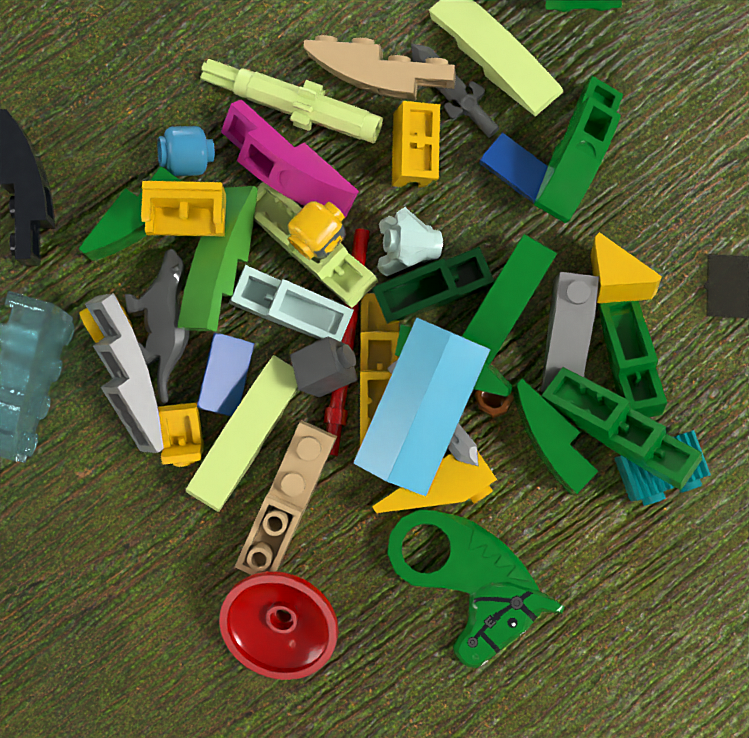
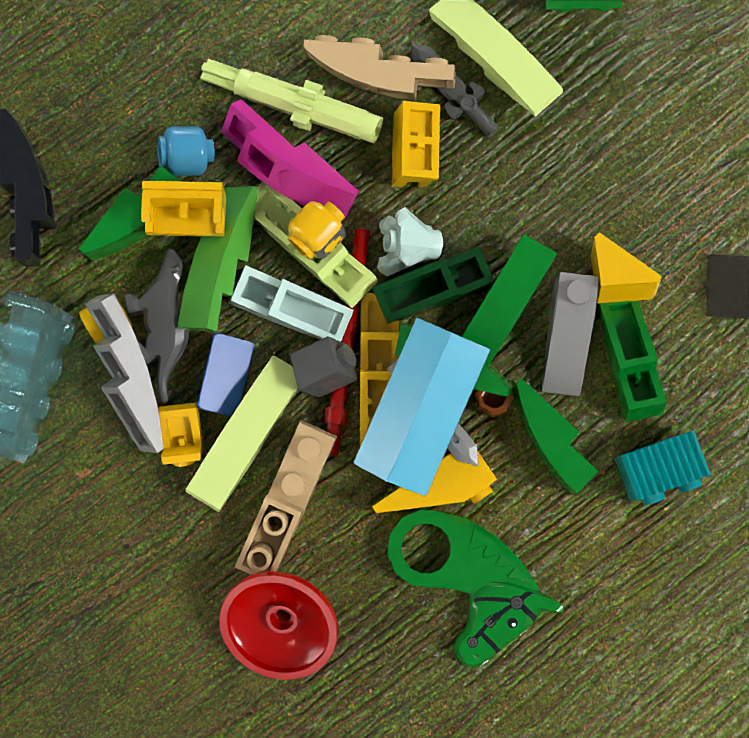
blue slope [480,133,548,204] -> none
green slope [534,75,623,223] -> none
green slope [541,367,702,490] -> none

